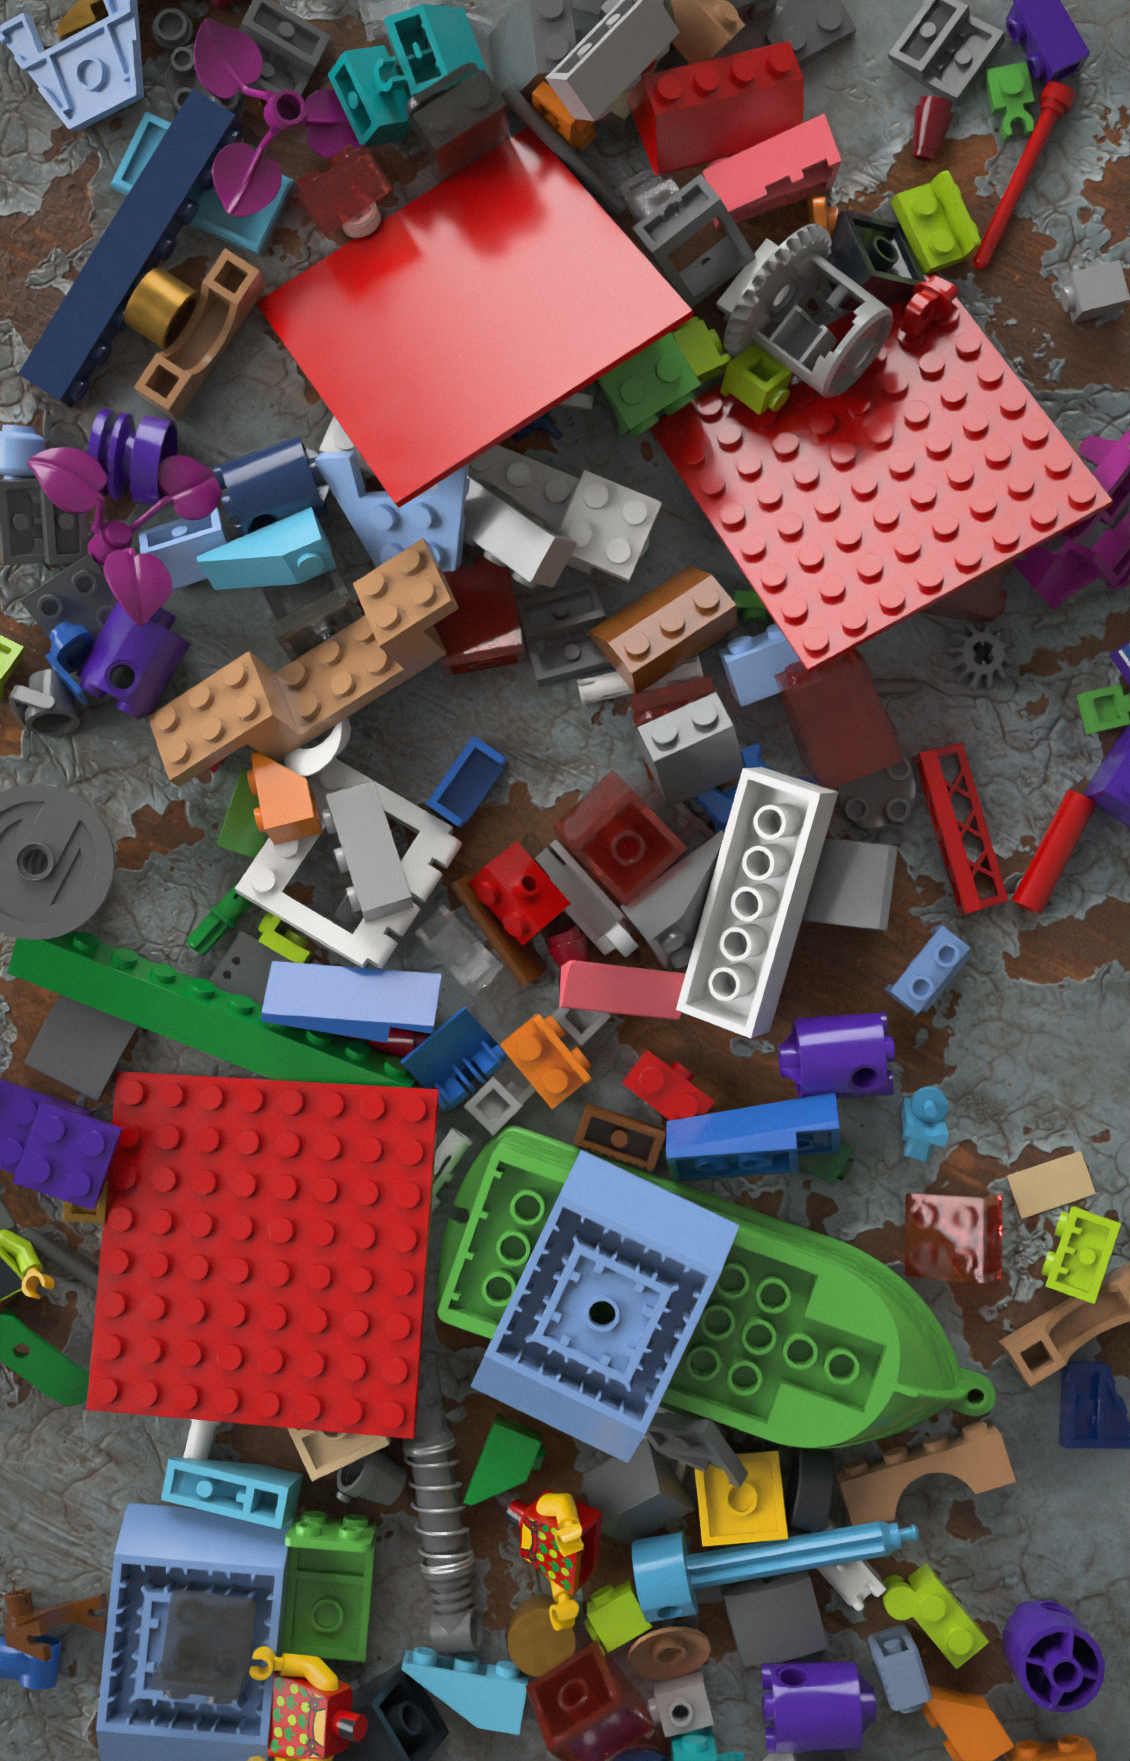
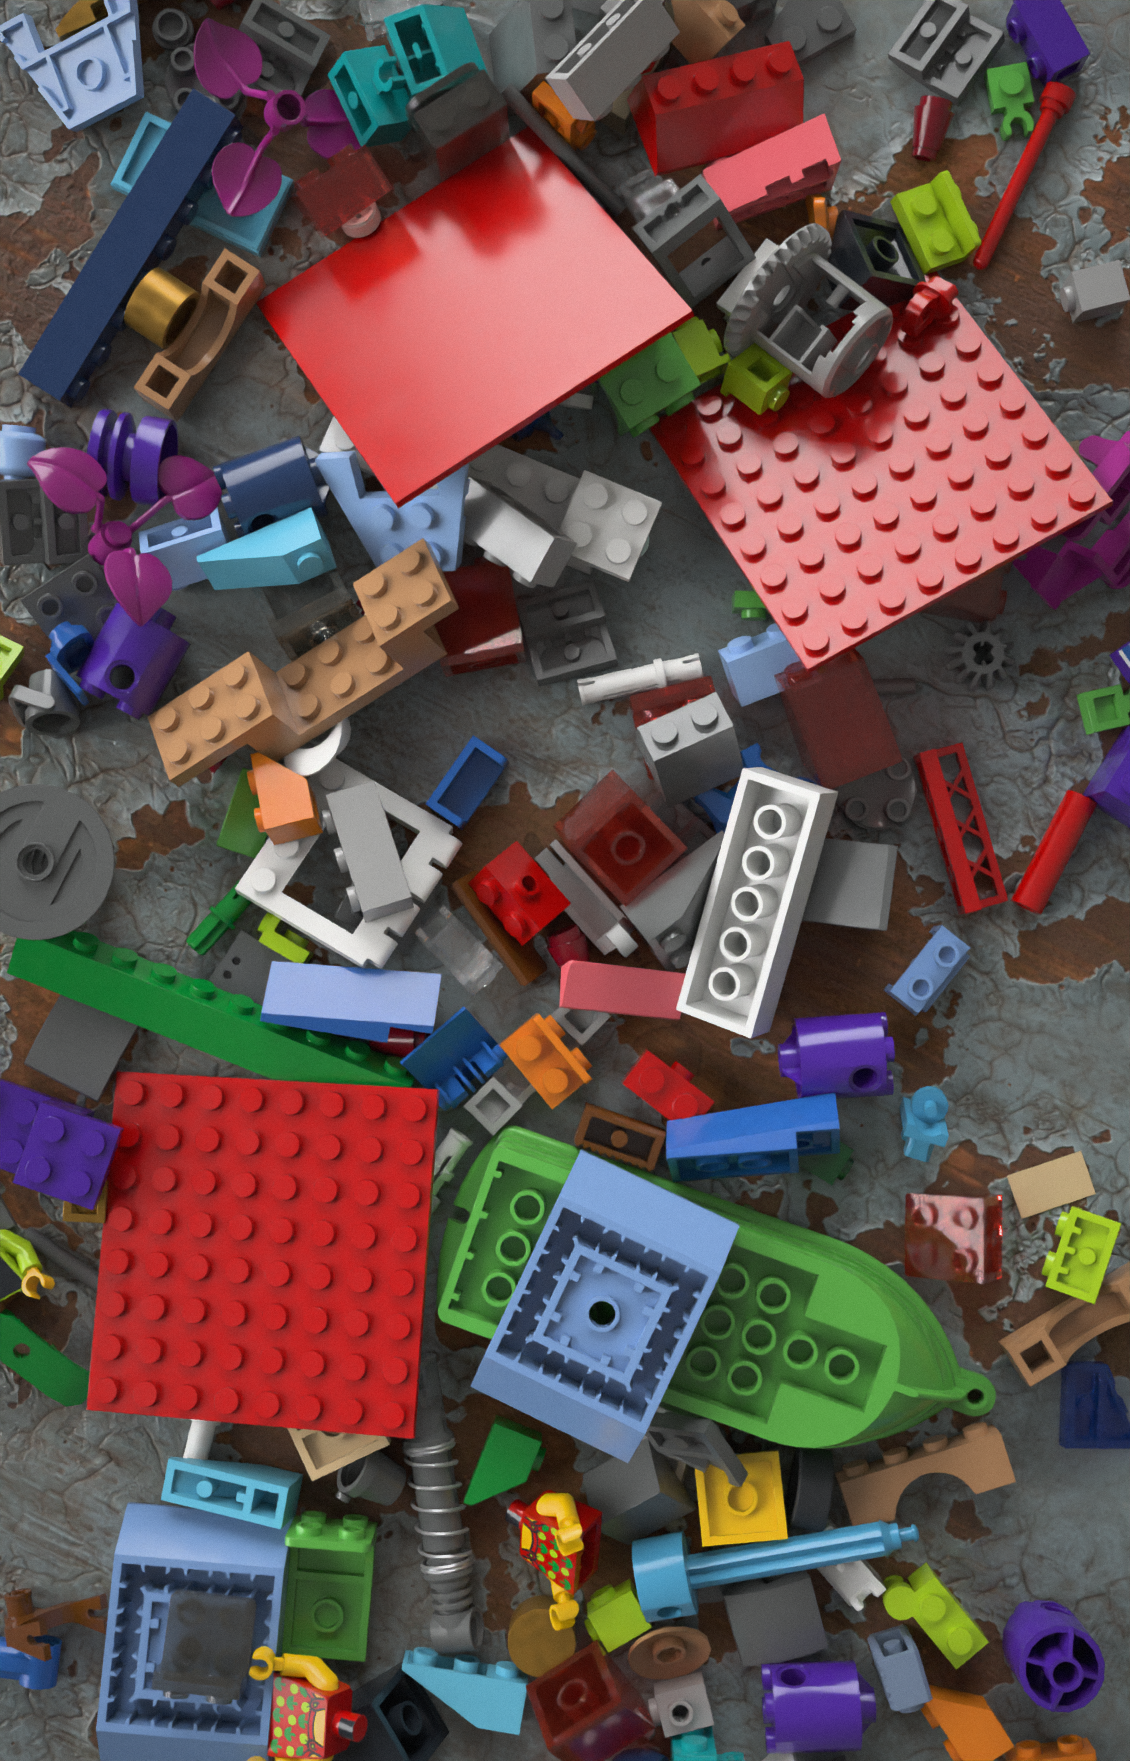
dark orange slope [588,565,738,695] -> none

